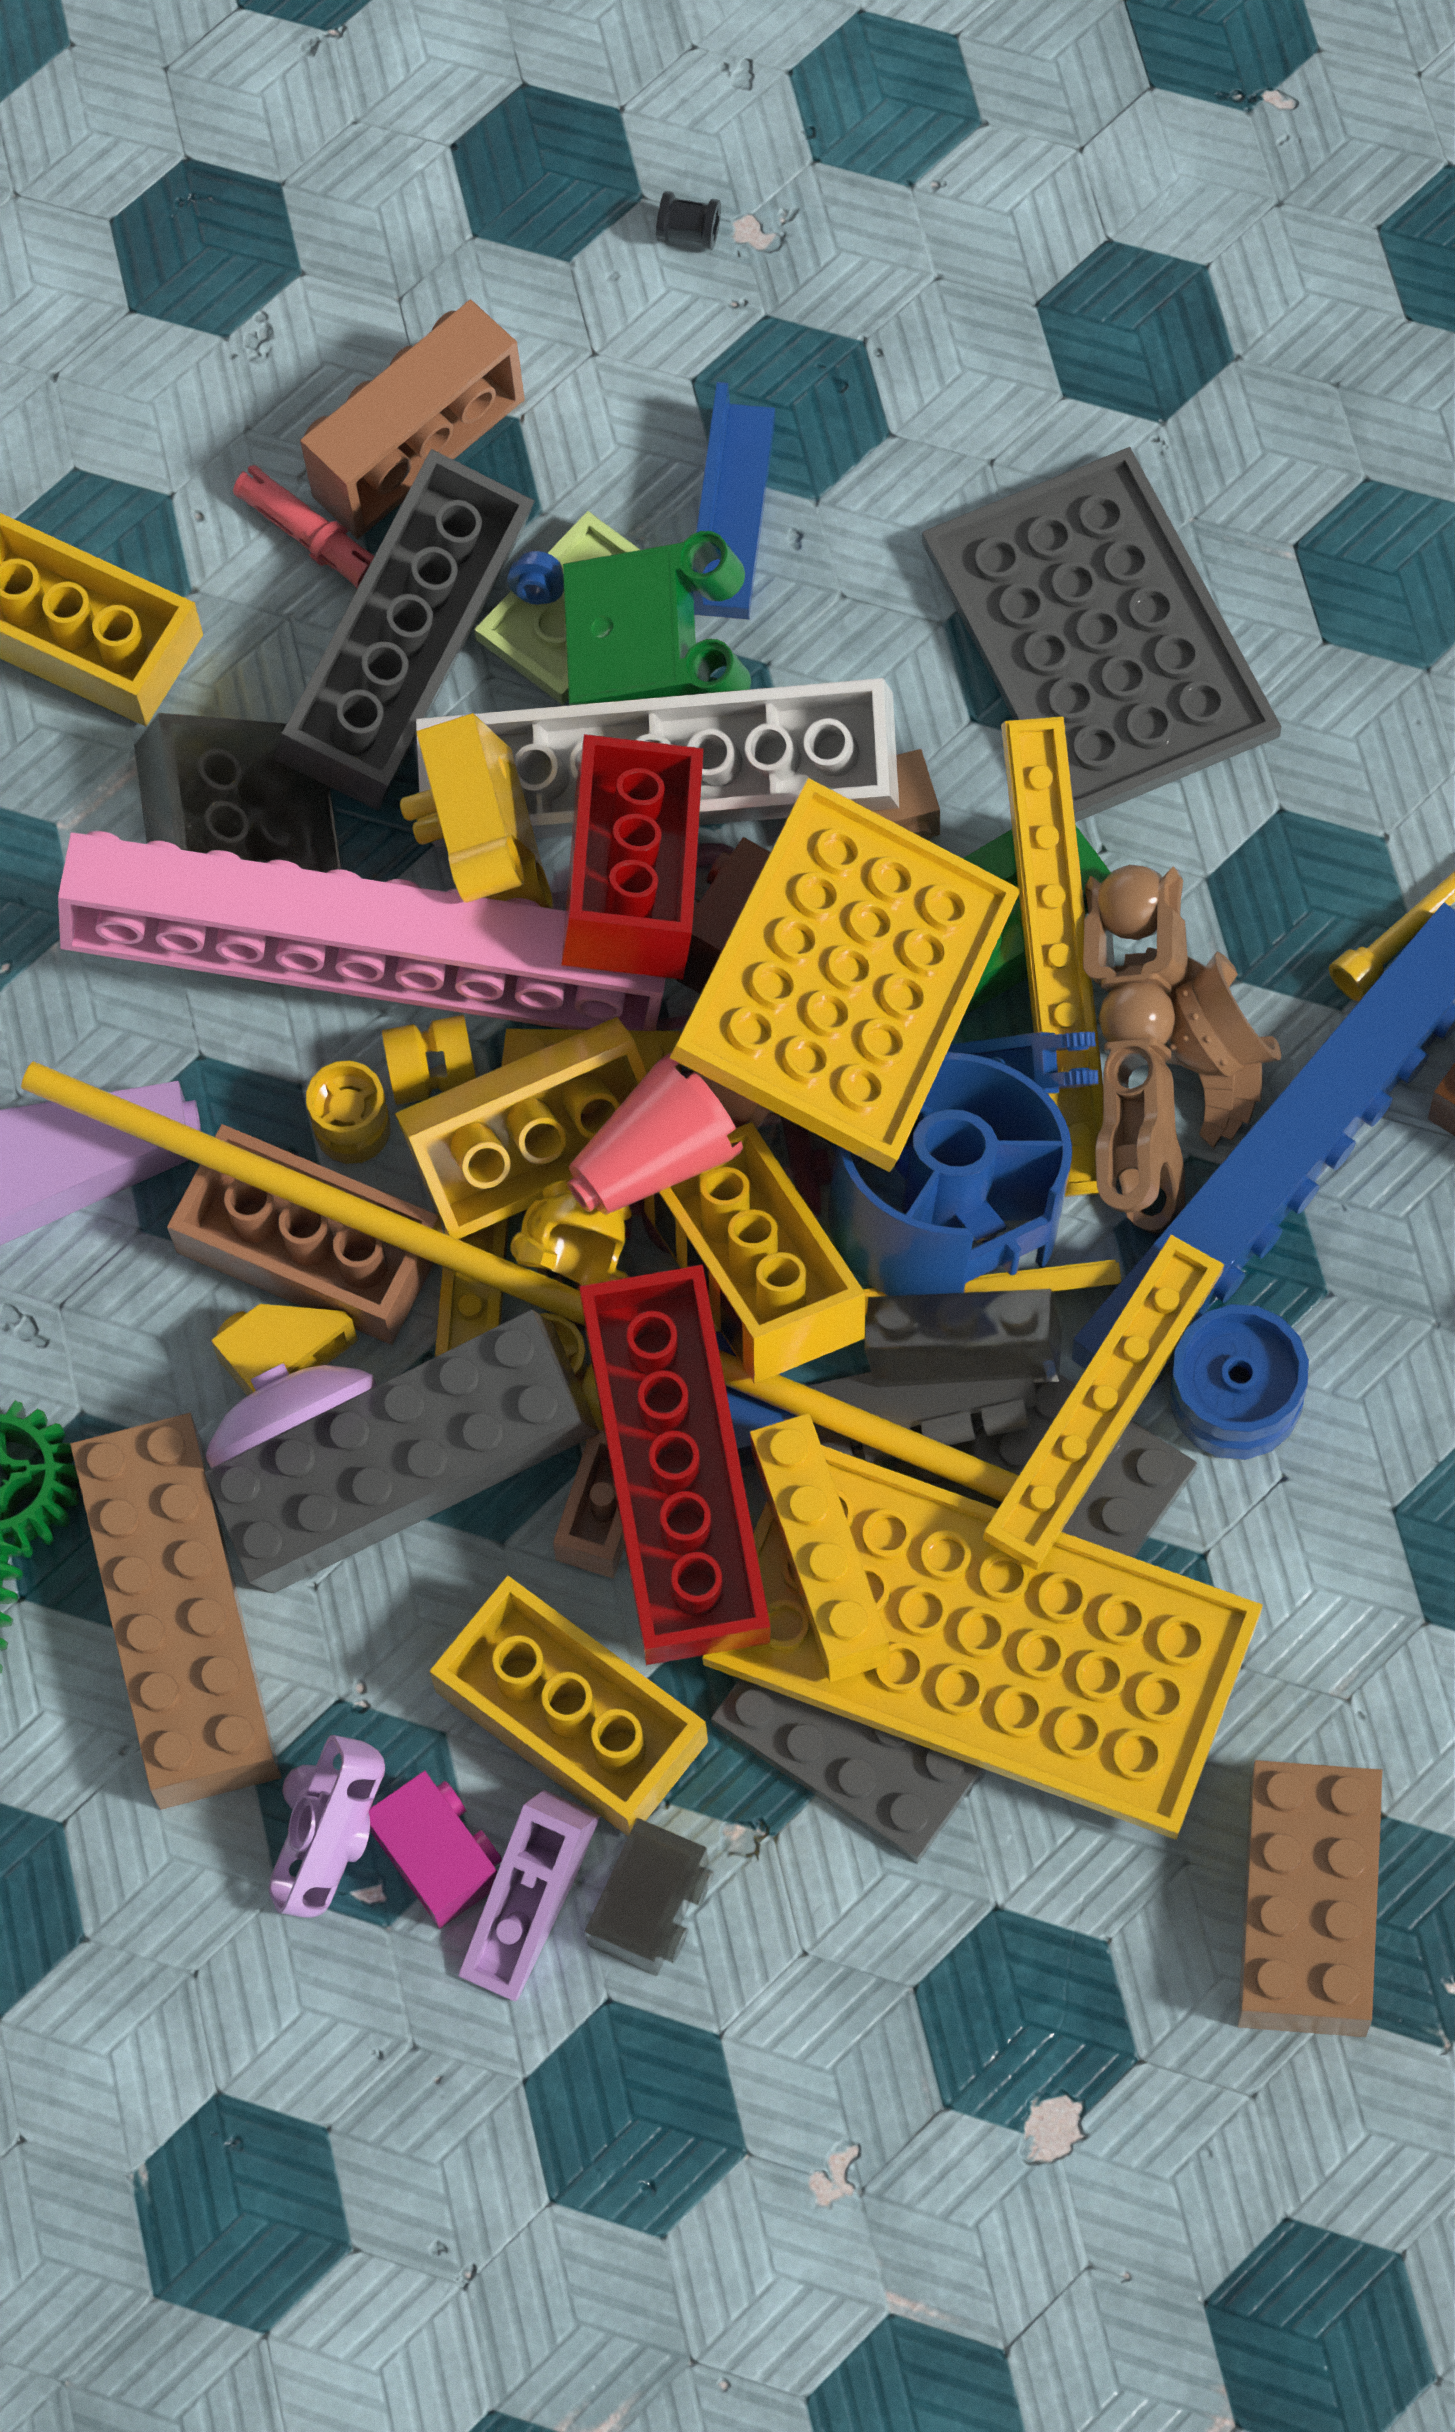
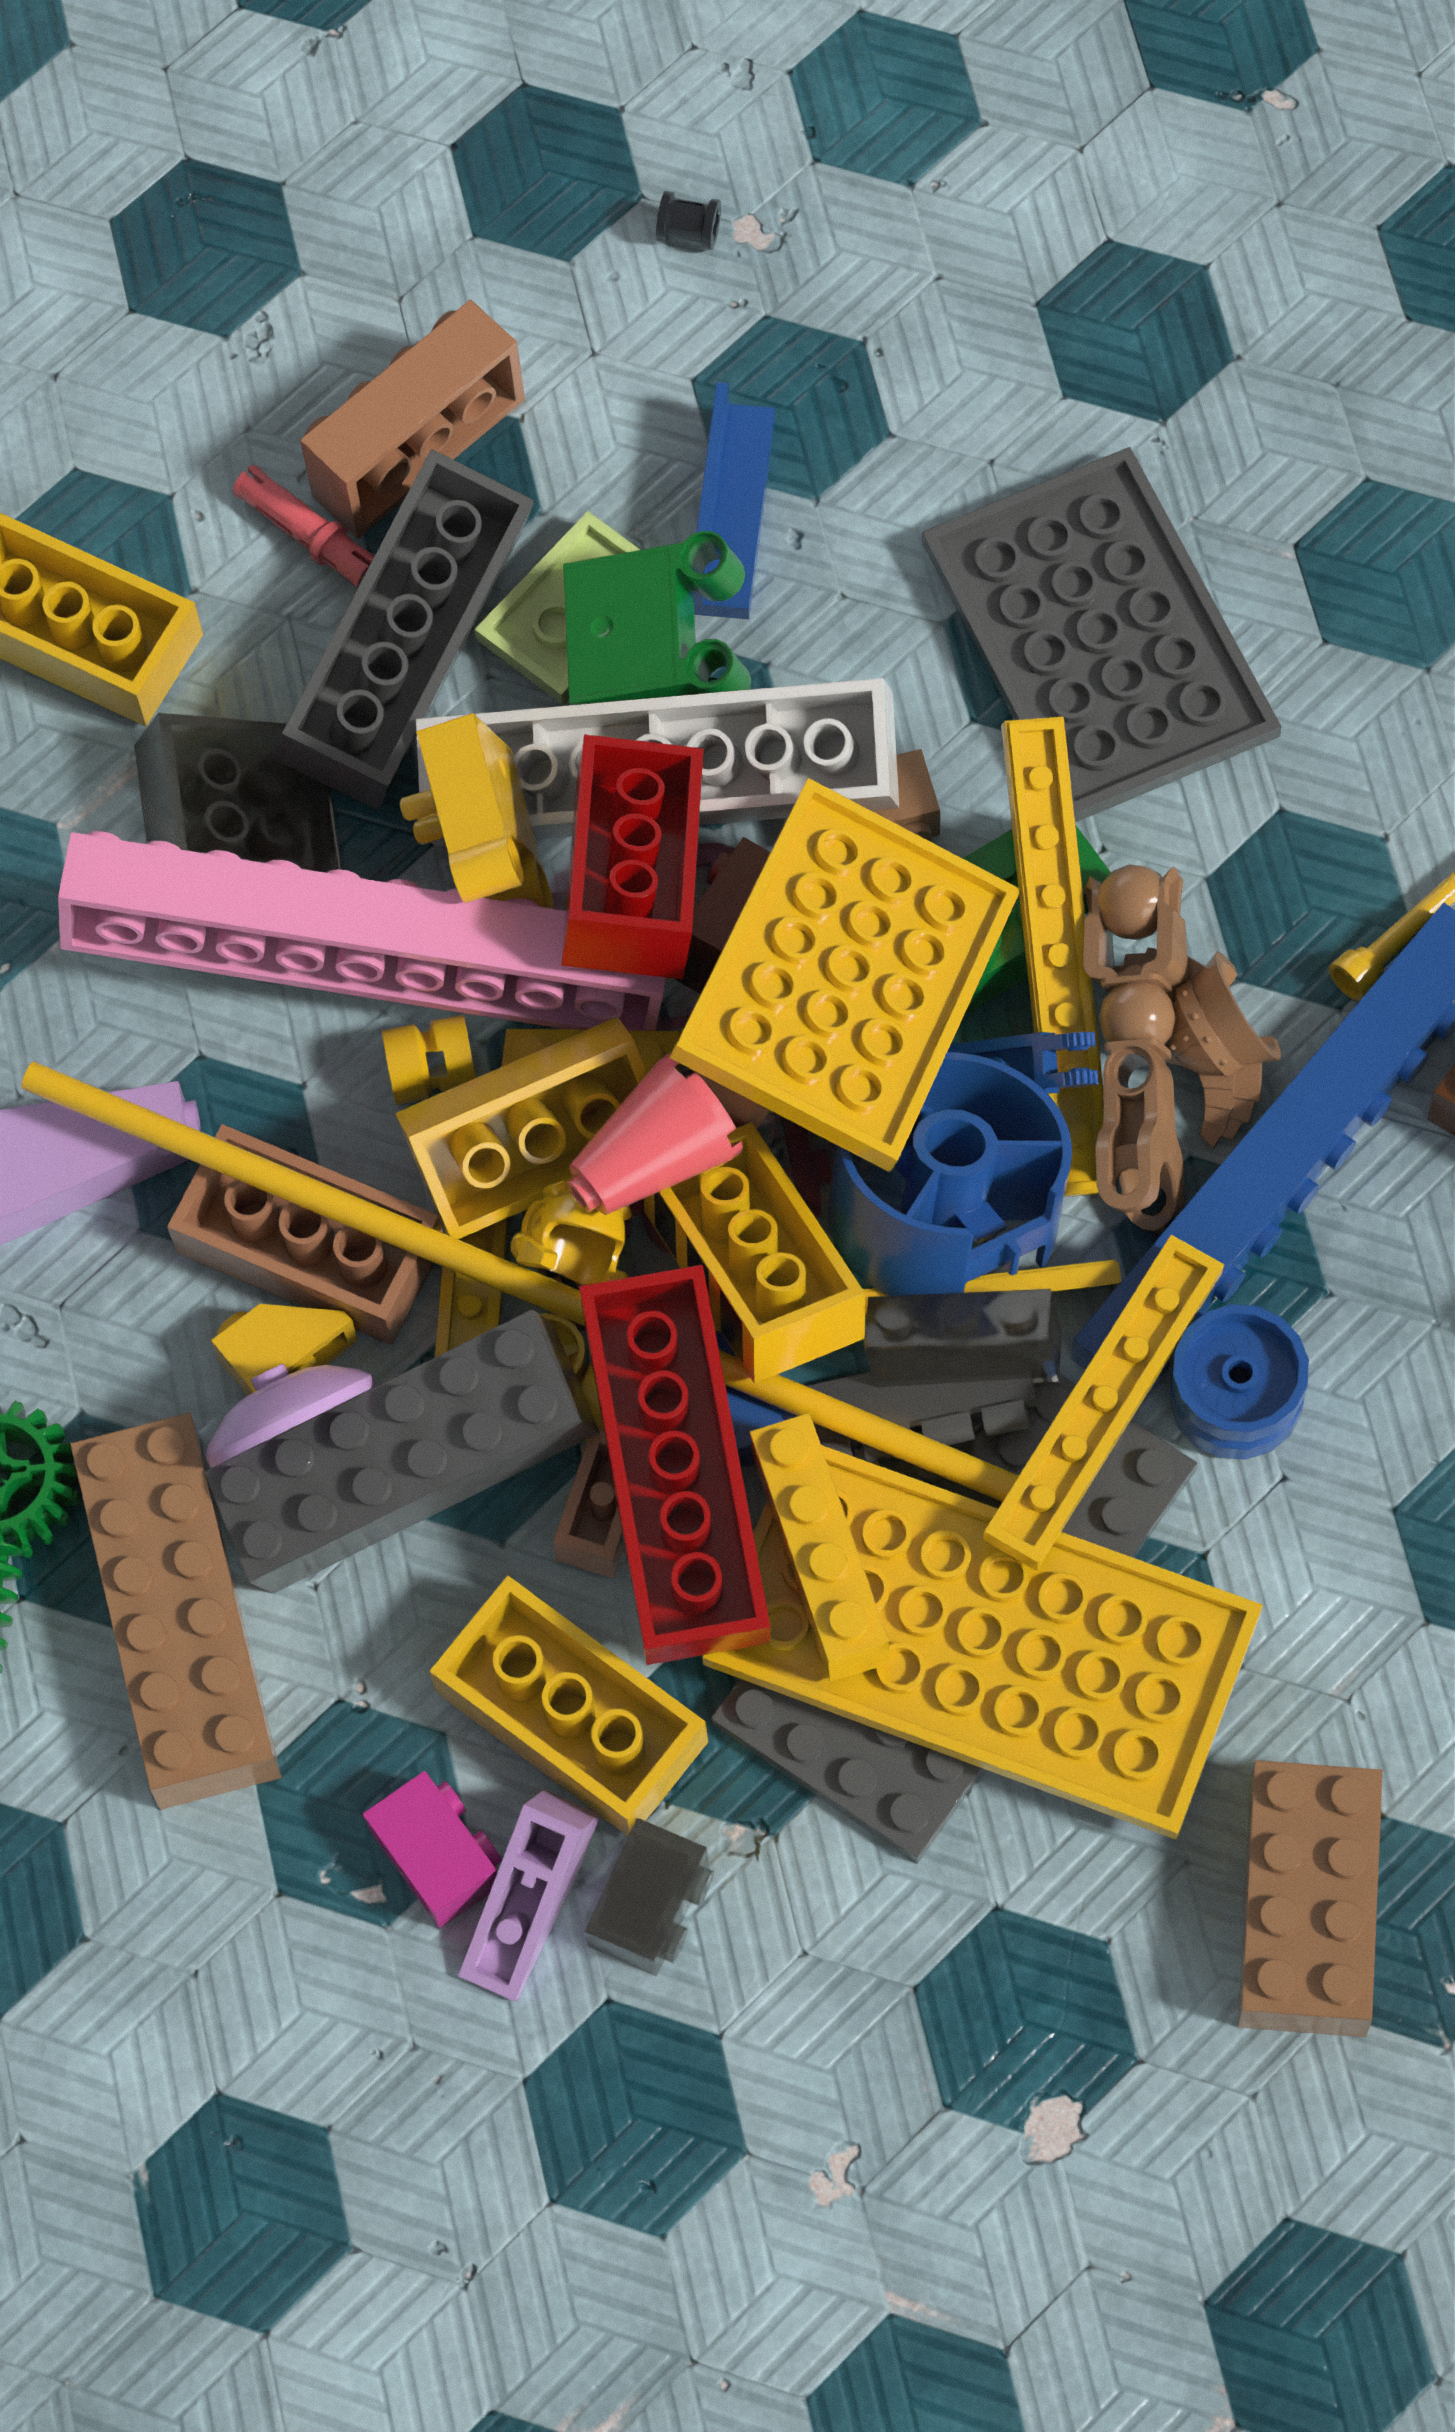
lavender piece [269,1735,385,1918] -> none
yellow wheel [306,1061,391,1164] -> none
blue plate [507,551,564,605] -> none

